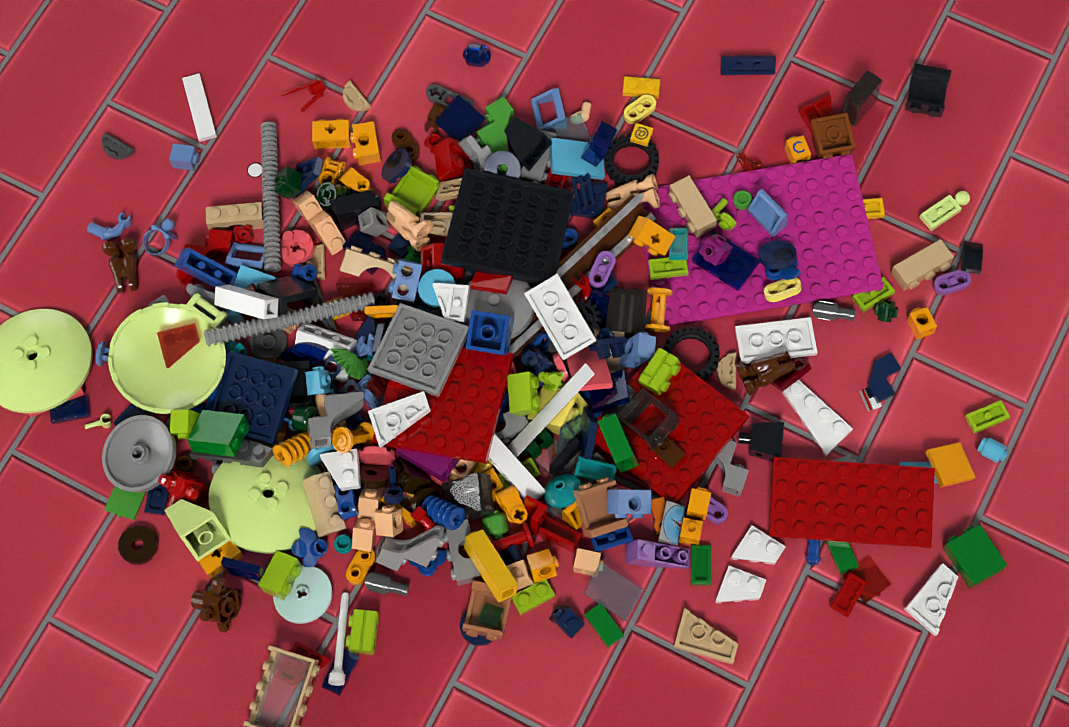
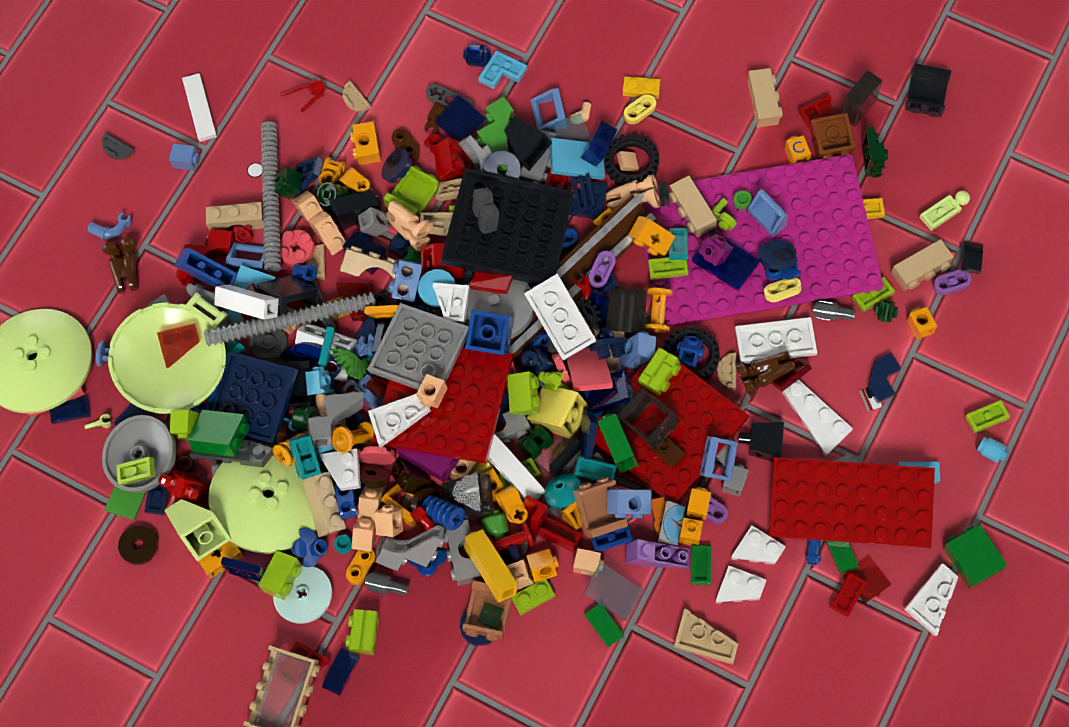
medium blue piece [143,218,178,255] -> none
reddish brown piece [191,578,243,632] -> none
light orange brick [312,119,351,149] -> none
white piece [328,592,349,686] -> none
dark blue plate [384,465,404,505] -> none
white sticker [508,363,595,458] -> none
dark blue bracket [549,605,585,639] -> none
clear light blue piece [556,414,583,455] -> none
yellow tile [630,123,653,147] -> none
dark blue plate [720,55,776,75] -> none
clear red arm [736,152,762,171] -> none
light orange tile [925,442,976,488] -> none
none -> lime plate [116,457,155,486]
none -> teal brick [287,434,321,480]
none -> teal tile [318,326,335,367]
none -> light nougat brick [416,374,447,409]
none -> dark grey brick [472,187,499,234]
none -> medium azure plate [478,51,528,89]
none -> light nougat tile [617,151,639,172]
none -> clear green tile [659,181,669,207]
none -> blue brick [676,335,705,367]
none -> medium blue tile [699,436,738,482]
none -> tan brick [747,68,783,128]
none -> dark green plate [861,126,888,178]

